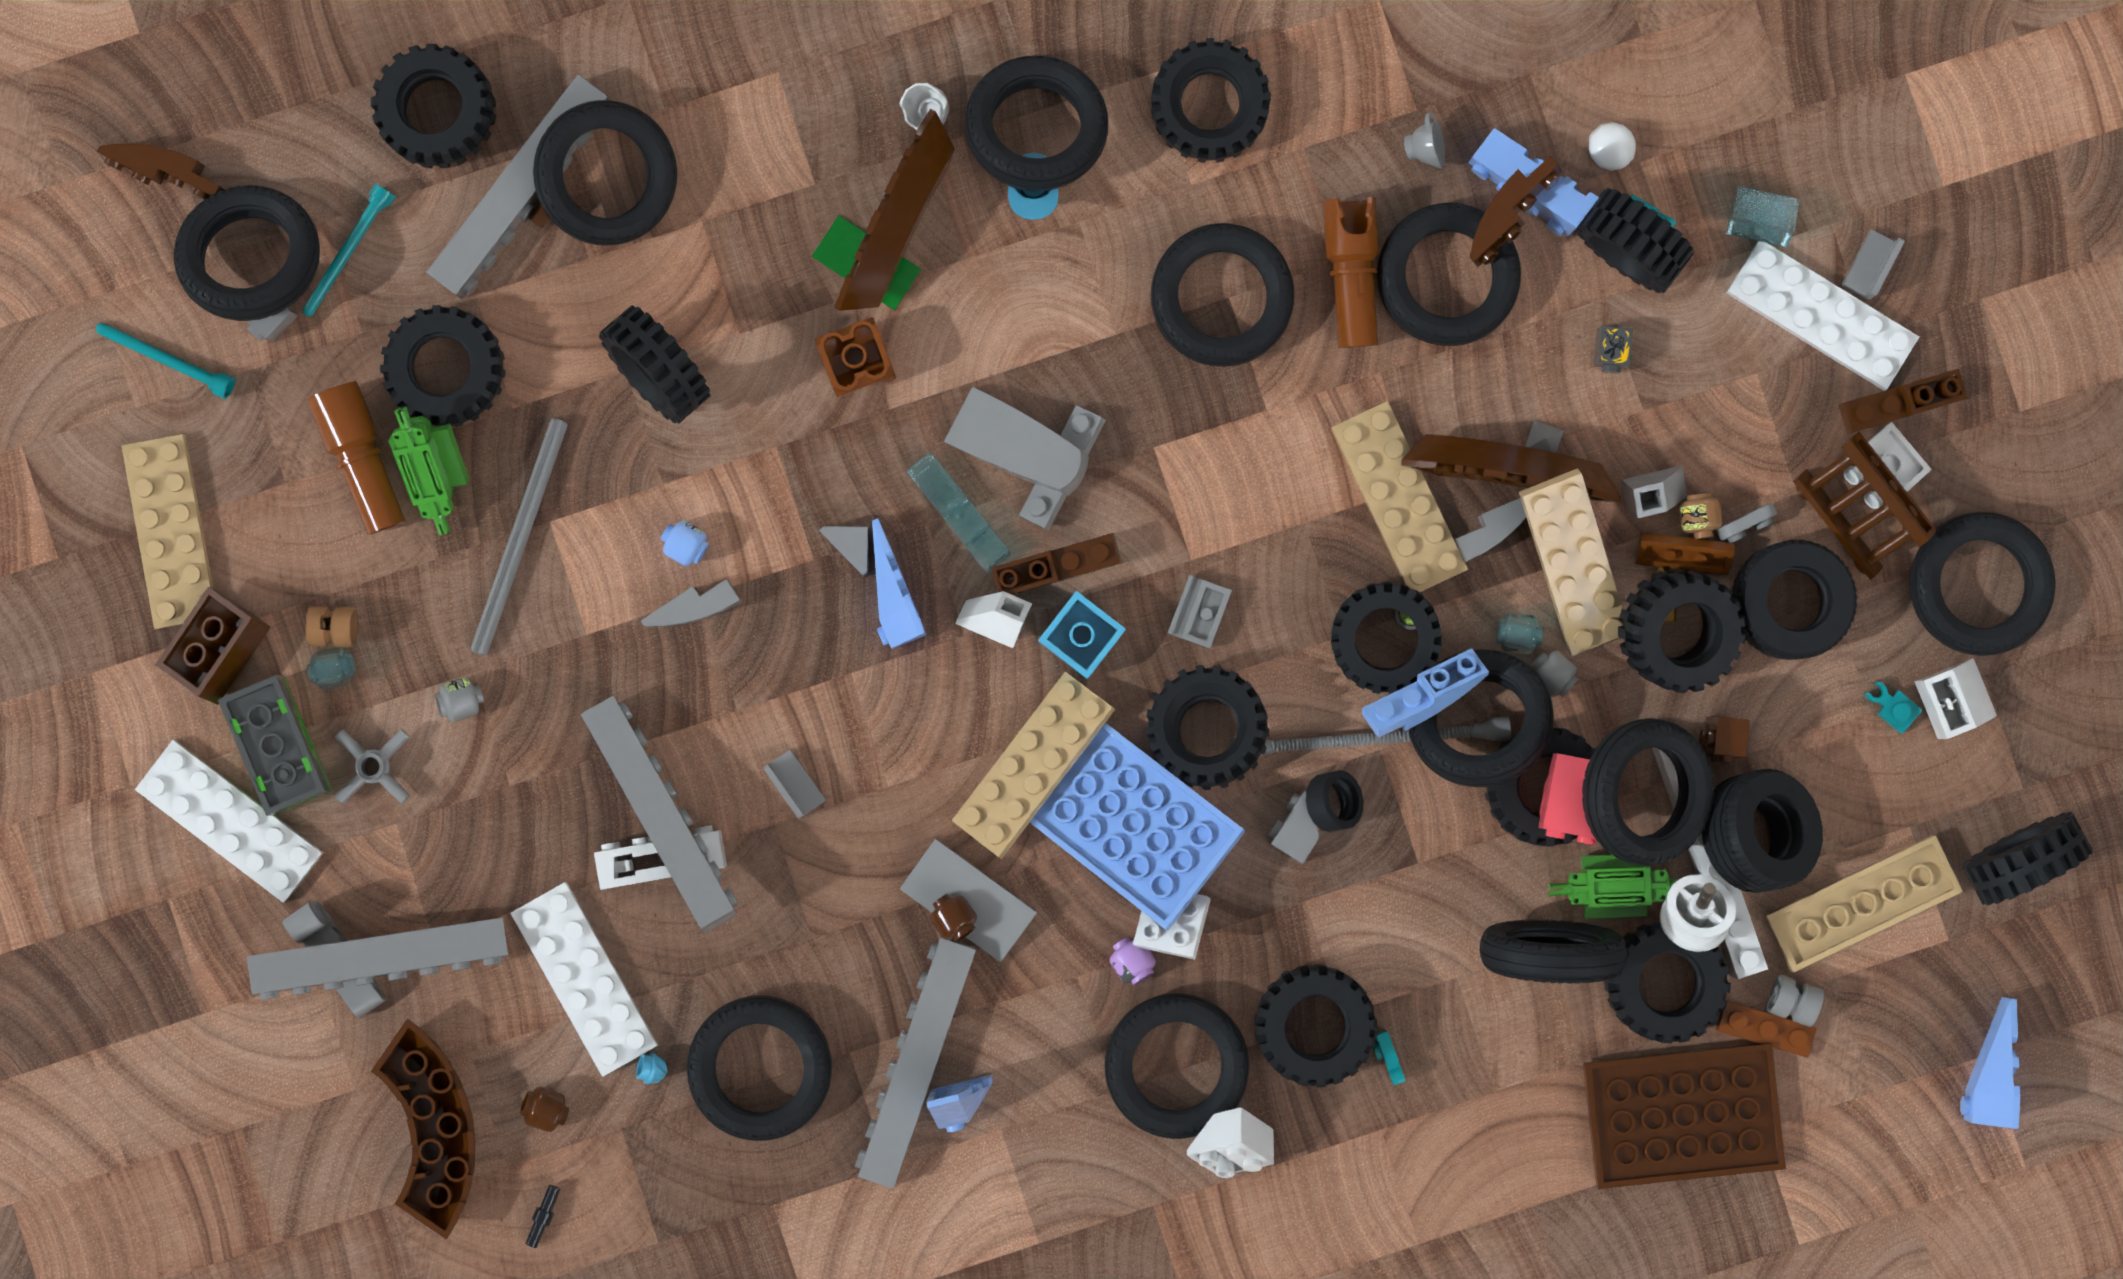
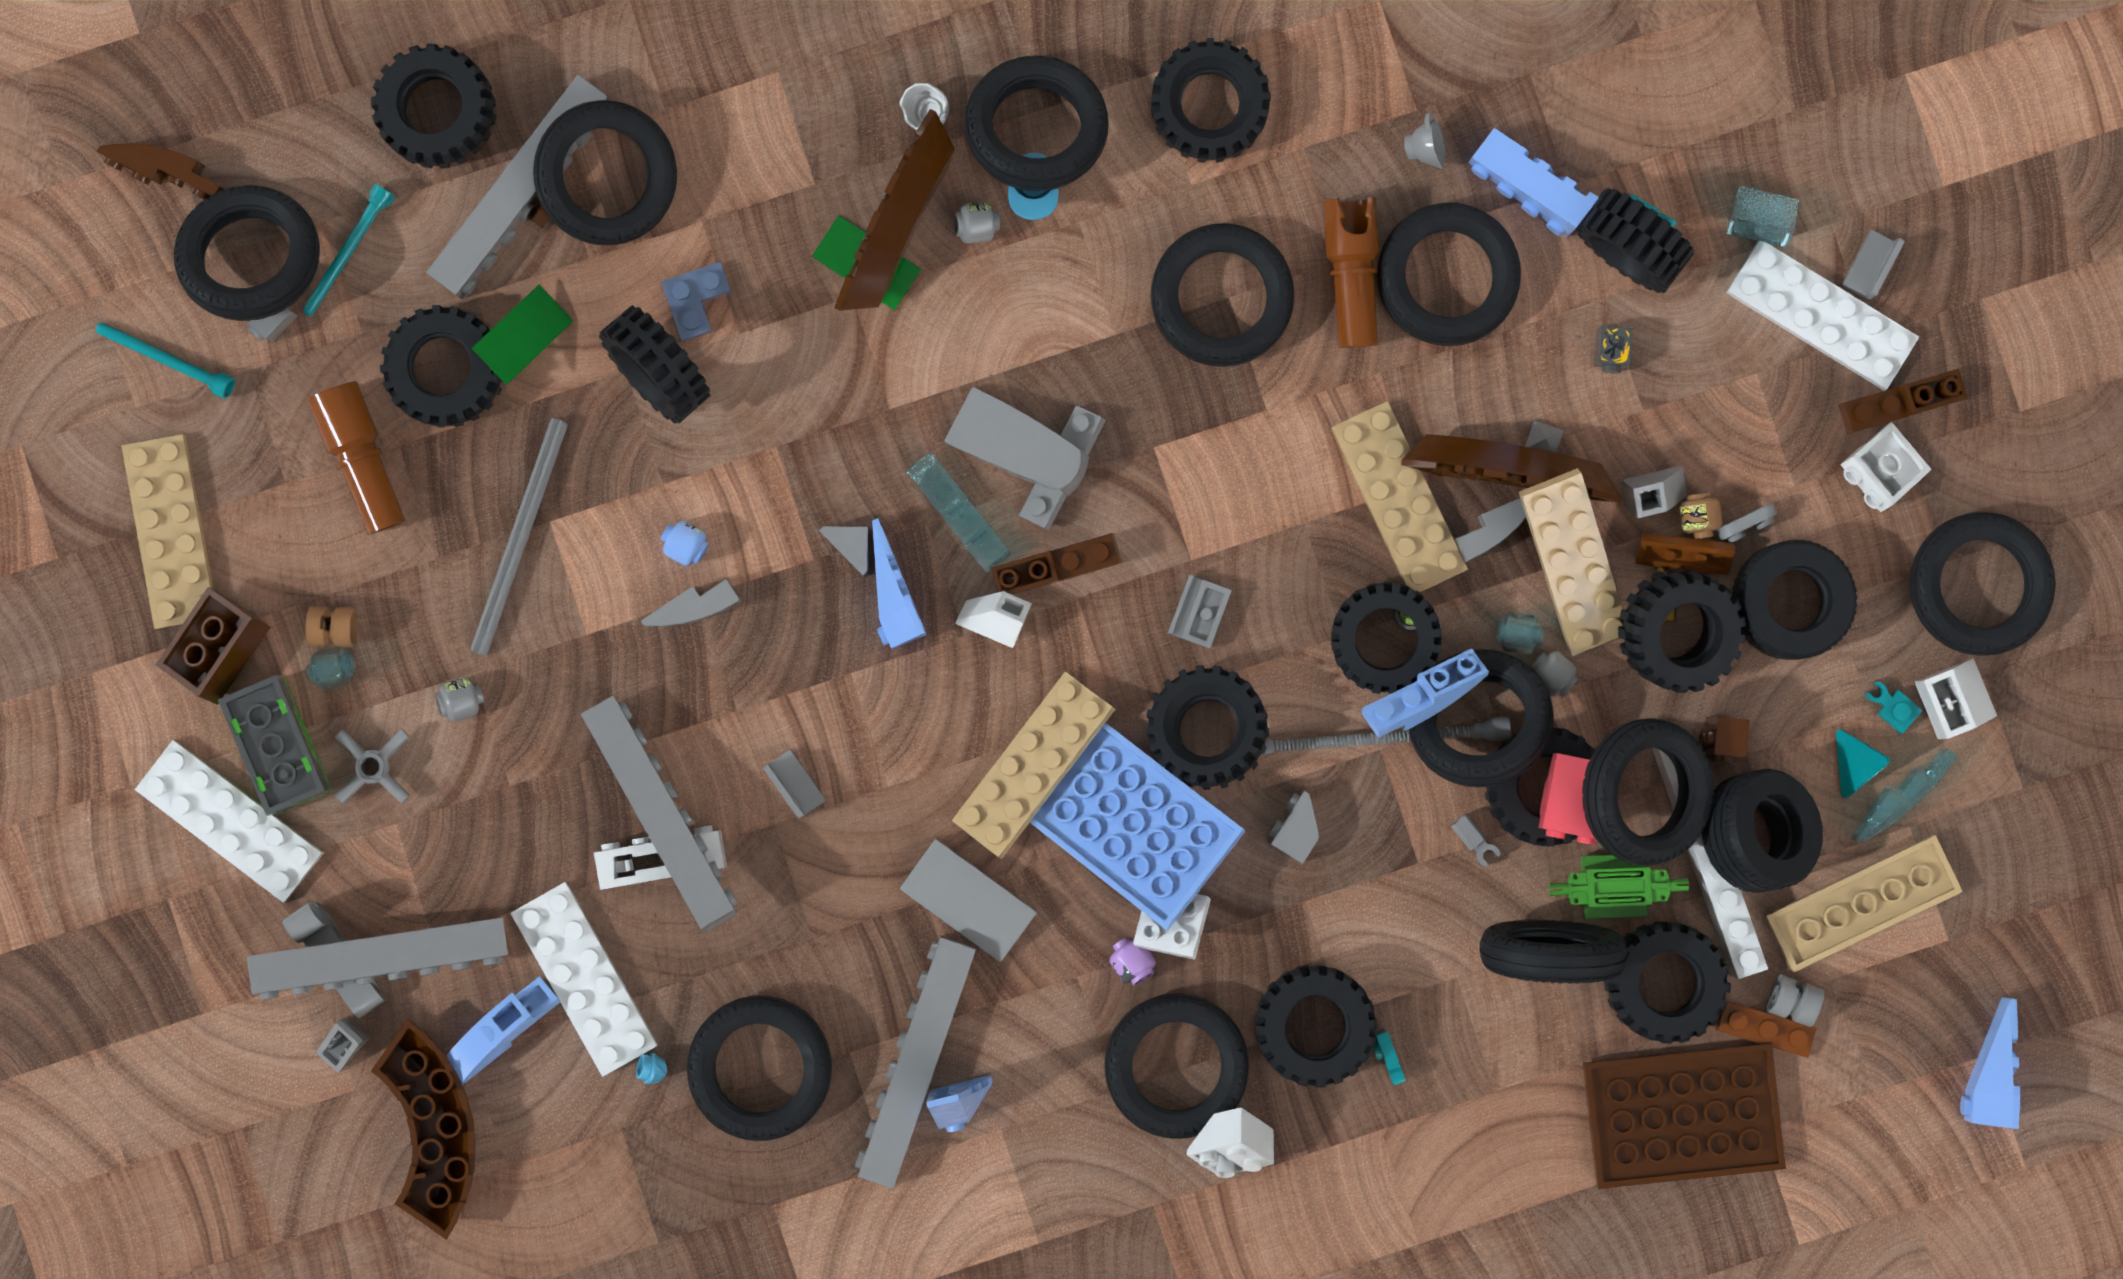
bright green piece [388,407,470,535] -> none
reddish brown head [520,1087,569,1132] -> none
black bar [525,1185,561,1248] -> none
dark orange piece [814,317,896,397] -> none
reddish brown head [930,894,977,942] -> none
medium azure brick [1038,591,1126,680] -> none
black tyre [1306,770,1364,832] -> none
reddish brown slope [1470,156,1562,267] -> none
white hair [1589,122,1636,171] -> none
white wheel [1660,875,1736,952] -> none
reddish brown fence [1793,431,1937,580] -> none
black tyre [1963,812,2093,905] -> none
none -> light grey slope [315,1016,372,1073]
none -> light blue slope [446,976,560,1085]
none -> green piece [472,284,573,385]
none -> sand blue plate [662,262,731,342]
none -> light grey head [952,202,1000,244]
none -> light grey bar [1450,813,1501,867]
none -> teal piece [1836,729,1890,798]
none -> clear light blue slope [1850,749,1958,843]

